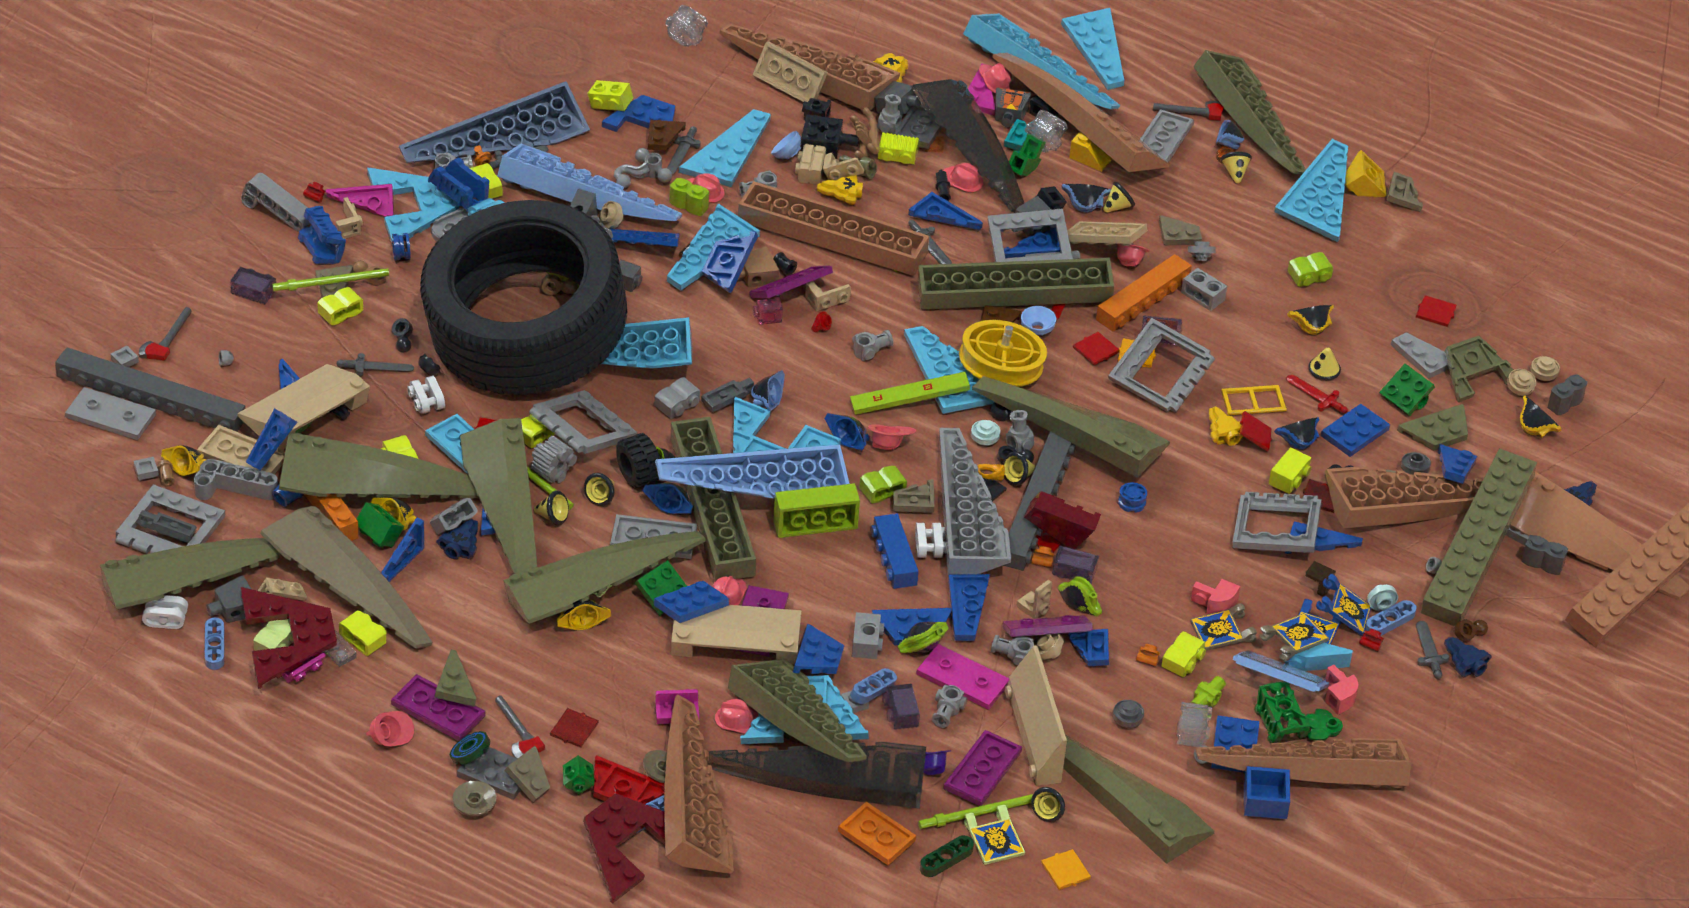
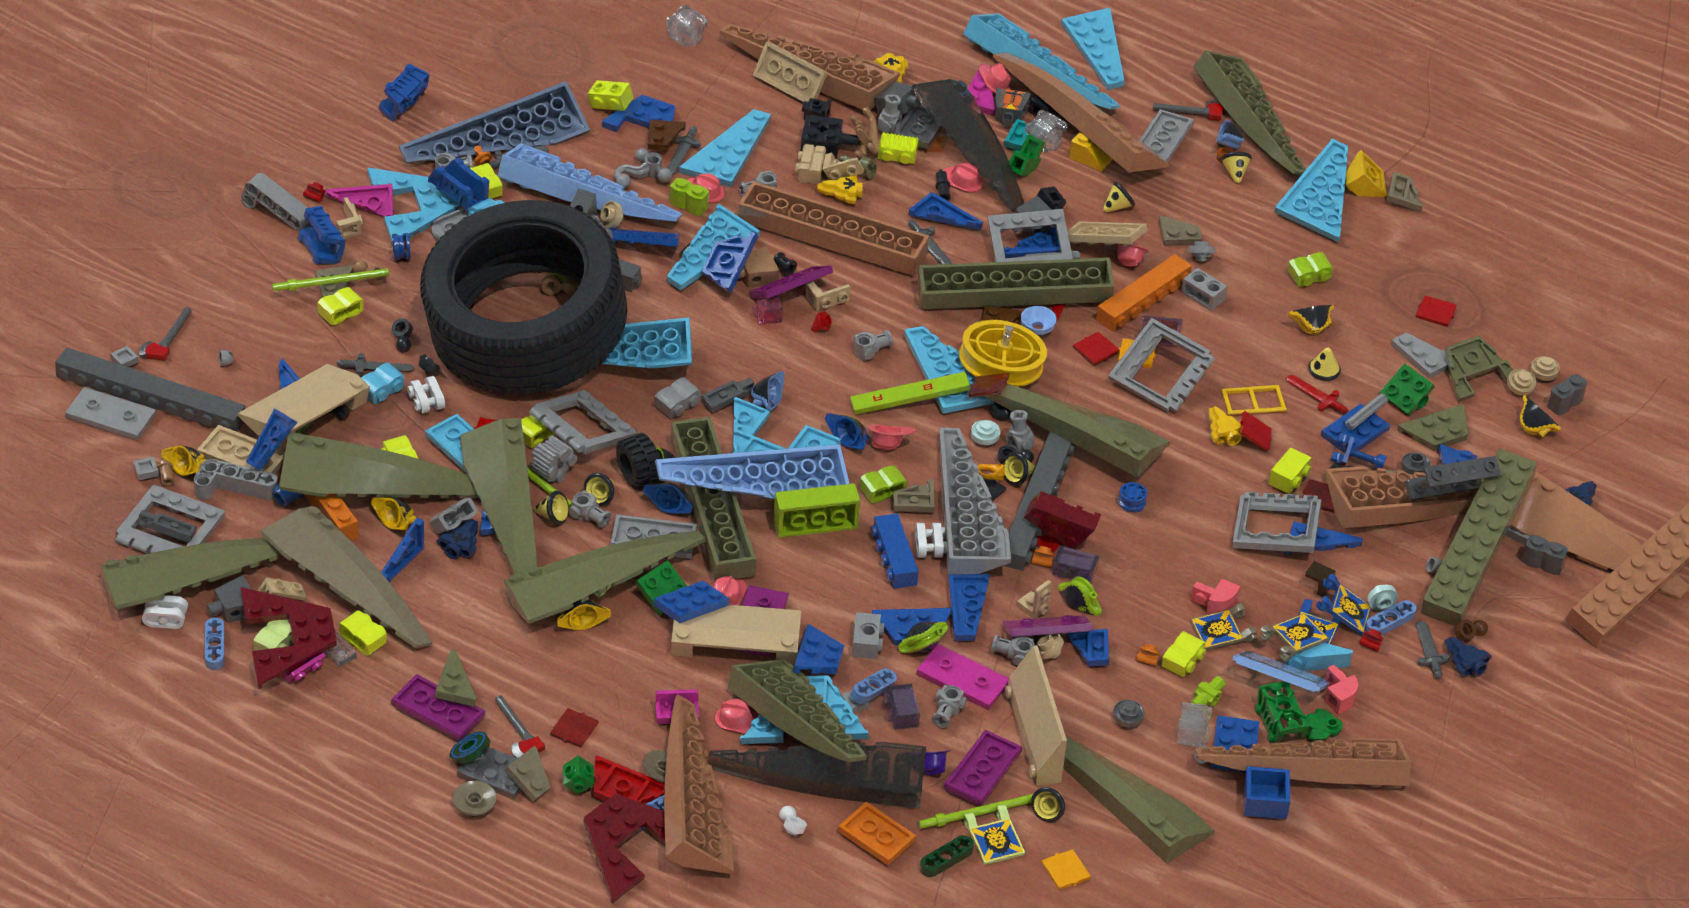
clear purple brick [230,267,276,305] -> none
green brick [357,502,405,547] -> none
coral piece [366,711,414,747] -> none
light blue piece [771,131,801,160] -> none
hat [1062,184,1111,212] -> none
hat [1274,417,1320,450] -> none
none -> medium azure brick [361,363,404,404]
none -> blue piece [379,64,430,122]
none -> light grey connector [569,490,612,528]
none -> white plate [779,806,807,836]
none -> clear red piece [968,373,1010,397]
none -> blue bar [1331,433,1387,469]
none -> light grey axle [1345,393,1388,430]
none -> dark grey fence [1404,456,1501,501]

